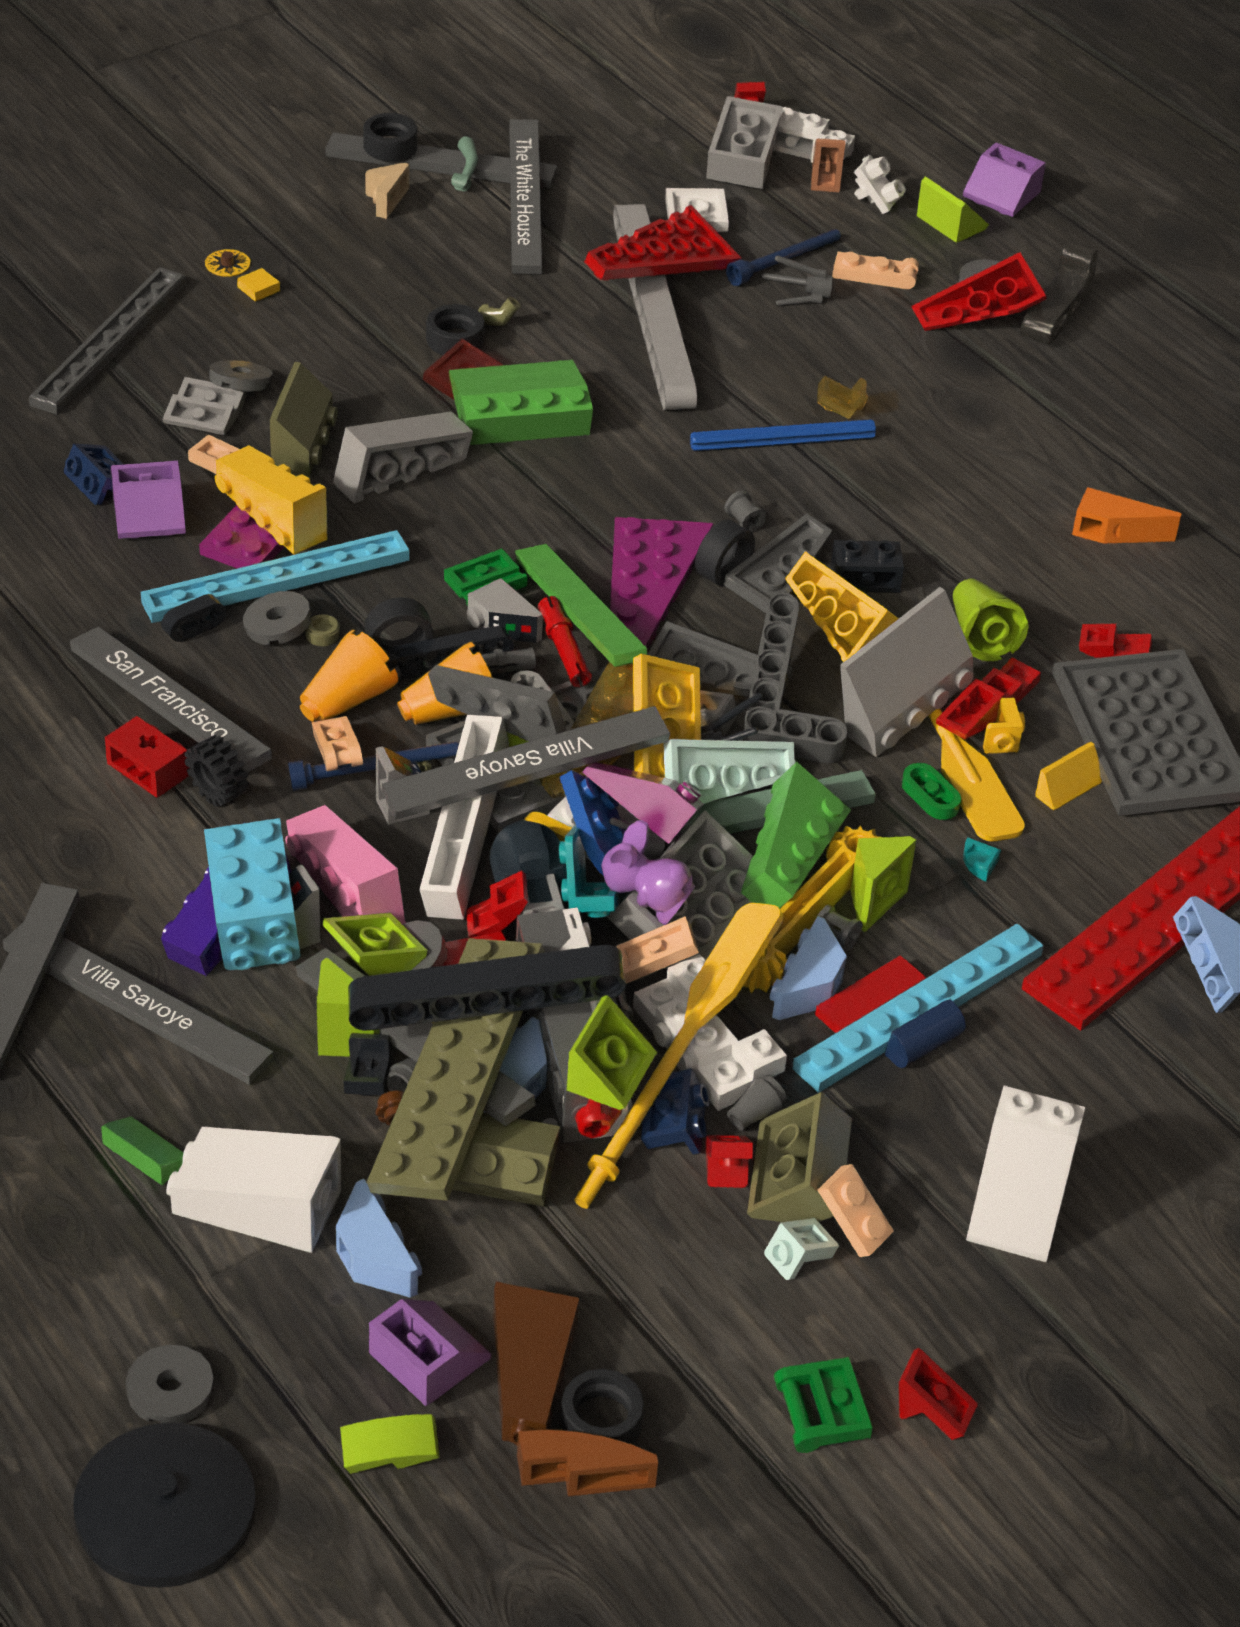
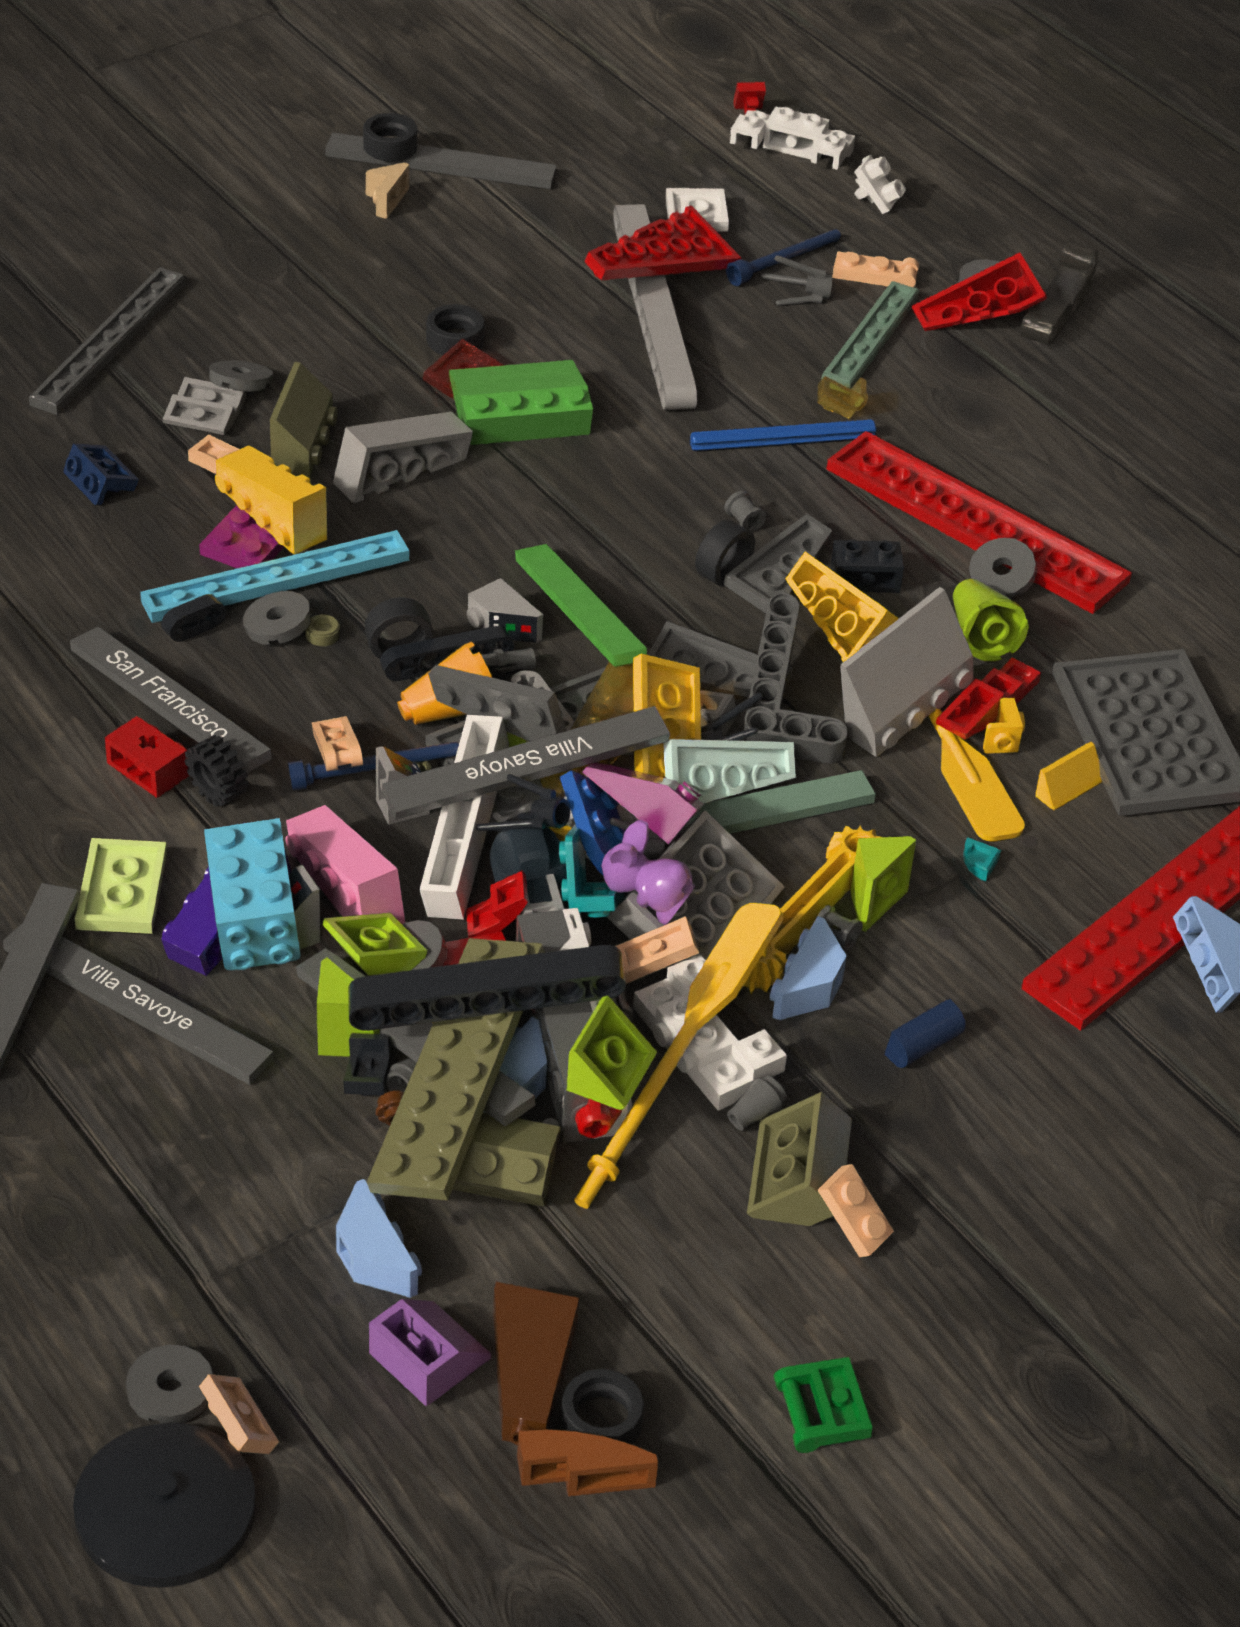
bright green slope [101,1116,184,1185] -> none
medium lavender slope [111,461,186,539] -> none
white slope [167,1127,341,1253] -> none
piece [205,249,250,277] -> none
yellow tile [237,268,280,301] -> none
light orange cone [300,630,398,722] -> none
lime slope [340,1414,440,1474] -> none
green plate [444,549,527,606] -> none
sand green piece [451,136,478,191] -> none
olive arm [478,296,521,326] -> none
dark grey tile [509,119,542,274] -> none
red pin [538,596,592,687] -> none
magenta wing [610,517,714,650] -> none
dark blue bracket [641,1069,710,1155] -> none
red slope [705,1135,753,1188] -> none
light grey slope [706,96,783,189] -> none
bright green wedge [741,762,851,908] -> none
light aqua bracket [764,1218,839,1280] -> none
medium azure plate [792,923,1044,1093] -> none
nougat slope [811,138,845,192] -> none
red tile [815,955,926,1033] -> none
red slope [899,1348,978,1440] -> none
green plate [902,763,961,820] -> none
lime slope [917,177,989,243] -> none
medium lavender slope [963,143,1046,217] -> none
white slope [966,1086,1085,1262] -> none
orange slope [1072,487,1182,544] -> none
red slope [1079,624,1152,658] -> none
none -> yellowish green plate [75,838,167,934]
none -> light nougat plate [199,1374,279,1454]
none -> black plant [475,774,570,831]
none -> sand green tile [821,281,919,393]
none -> red plate [827,431,1132,614]
none -> dark grey tile [969,538,1037,599]

